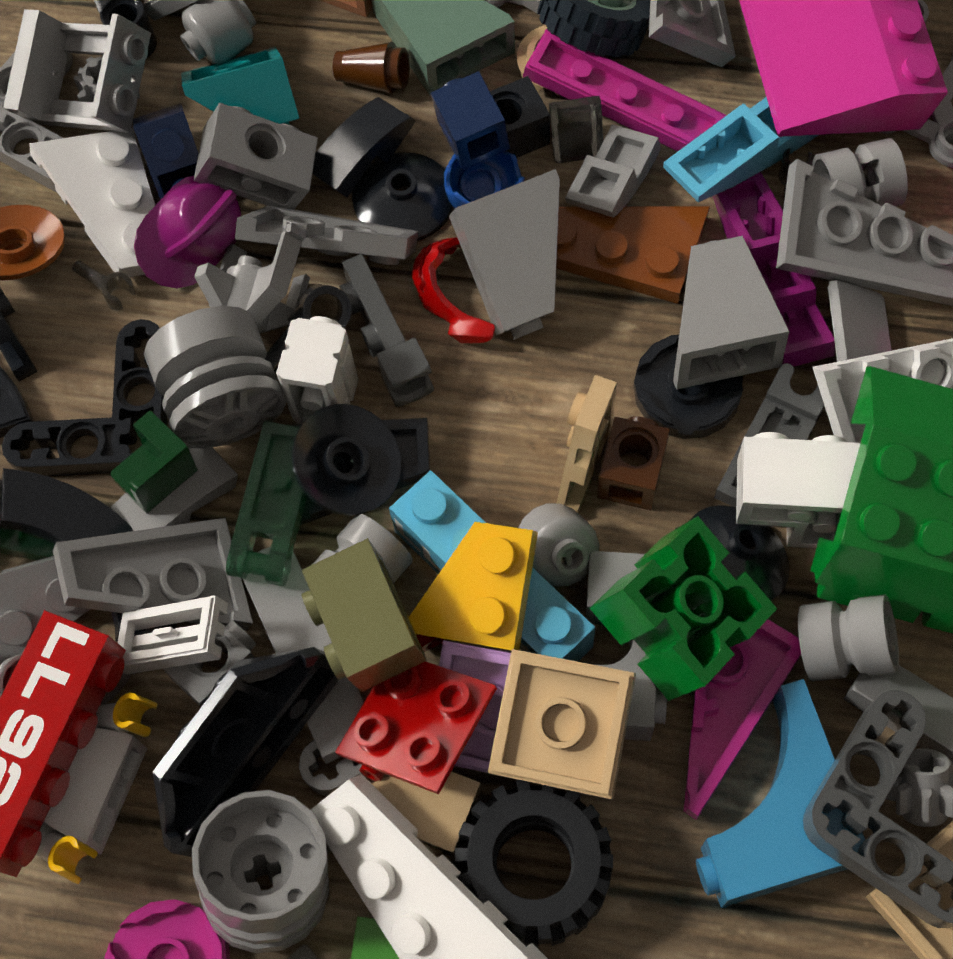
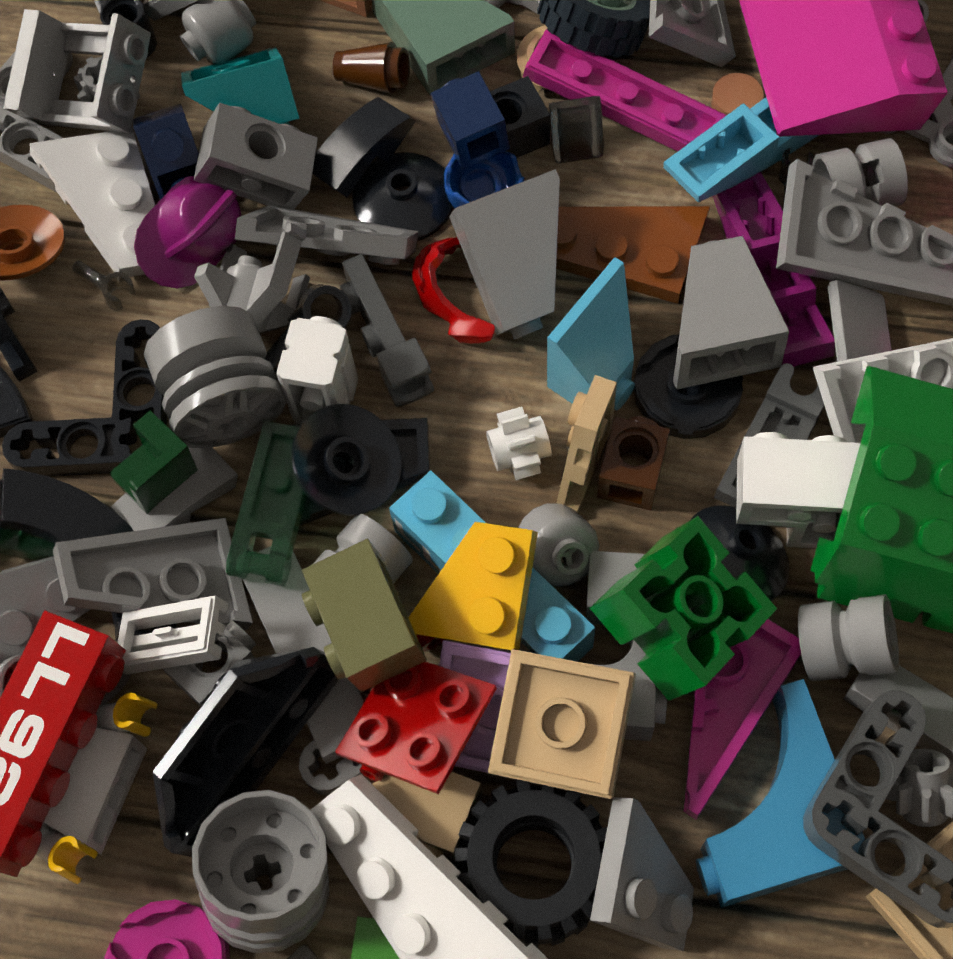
light grey slope [565,124,661,218] -> none
none -> white gear [486,407,552,480]
none -> medium azure slope [547,257,635,411]
none -> light grey wing [590,797,694,951]
none -> nougat tile [711,73,764,115]

